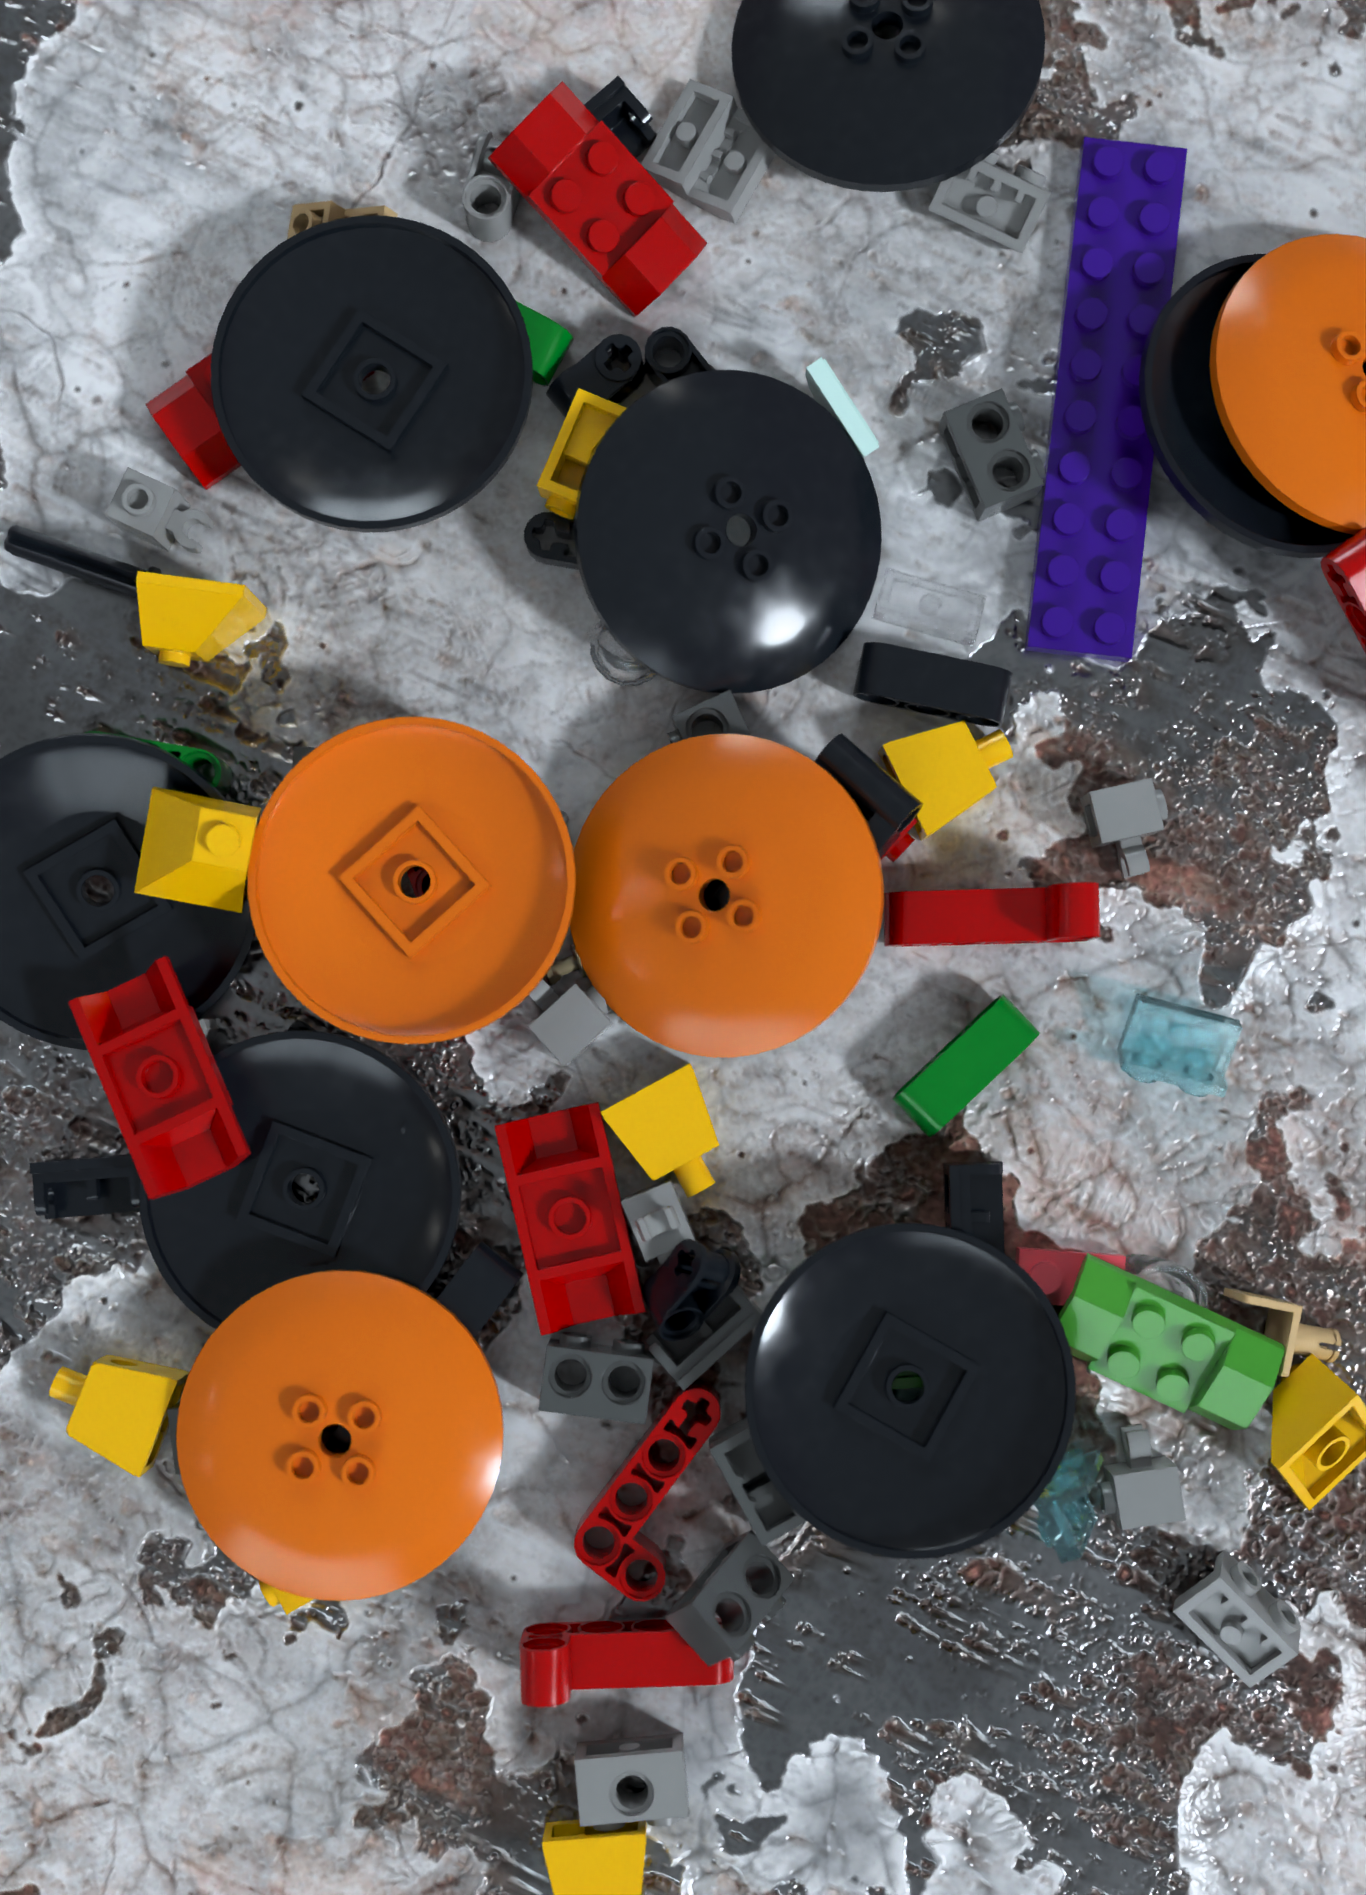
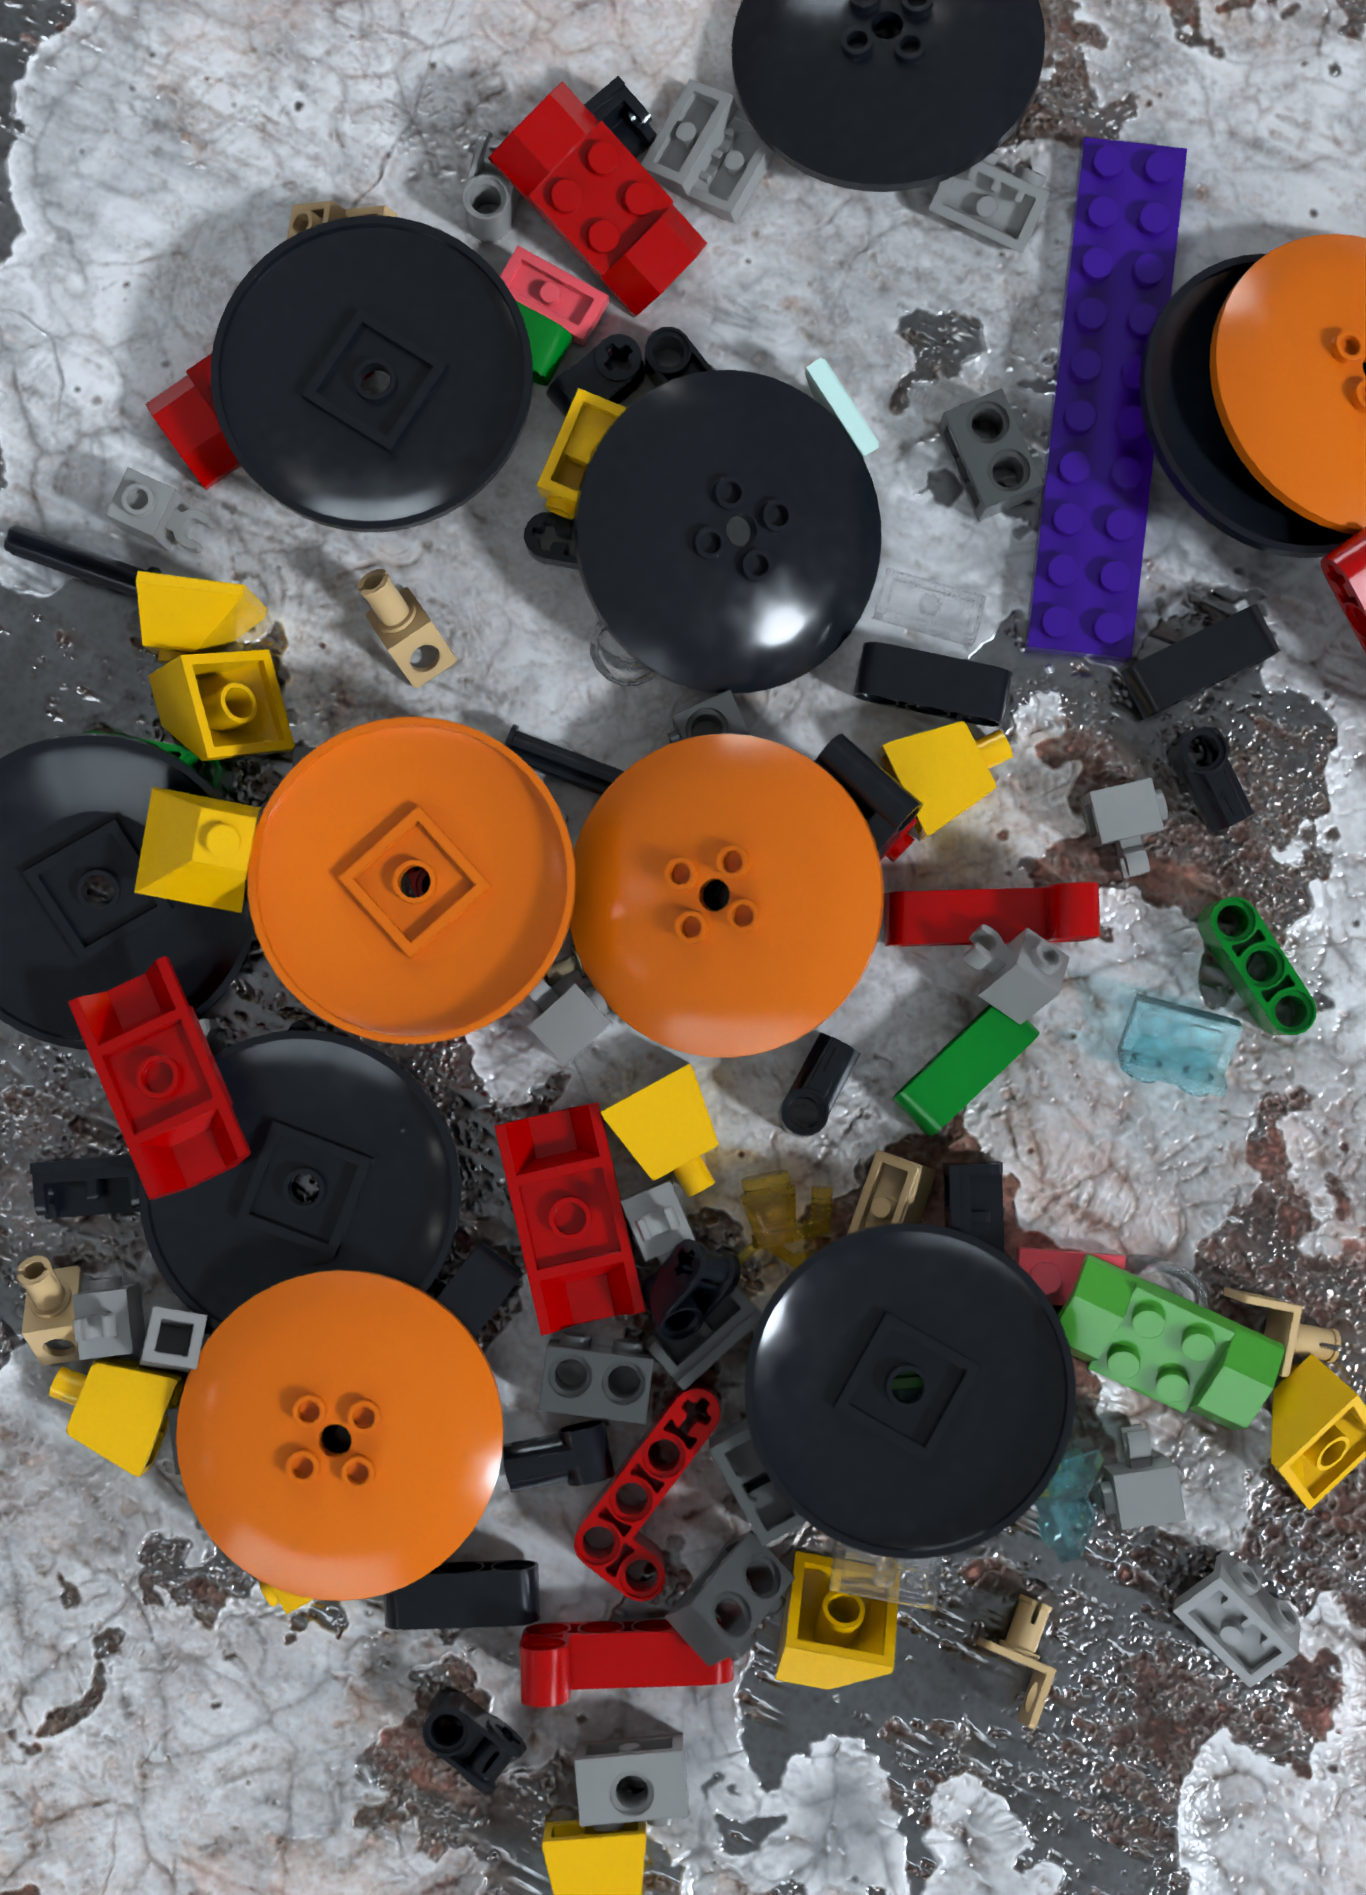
none -> tan bracket [16,1256,83,1365]
none -> light grey brick [72,1276,145,1360]
none -> light grey brick [139,1306,212,1374]
none -> yellow slope [148,649,295,761]
none -> tan bracket [357,569,457,688]
none -> black beam [384,1560,540,1630]
none -> black piece [422,1690,527,1794]
none -> coral plate [500,245,609,347]
none -> black piece [503,1420,615,1493]
none -> black axle [504,724,624,796]
none -> clear yellow piece [737,1170,833,1268]
none -> yellow slope [775,1551,900,1690]
none -> black piece [778,1032,861,1138]
none -> clear slope [829,1540,944,1611]
none -> tan slope [847,1149,936,1234]
none -> light grey brick [963,924,1070,1025]
none -> tan bracket [976,1594,1057,1730]
none -> black beam [1120,604,1281,719]
none -> black piece [1167,726,1254,834]
none -> green beam [1198,897,1316,1035]

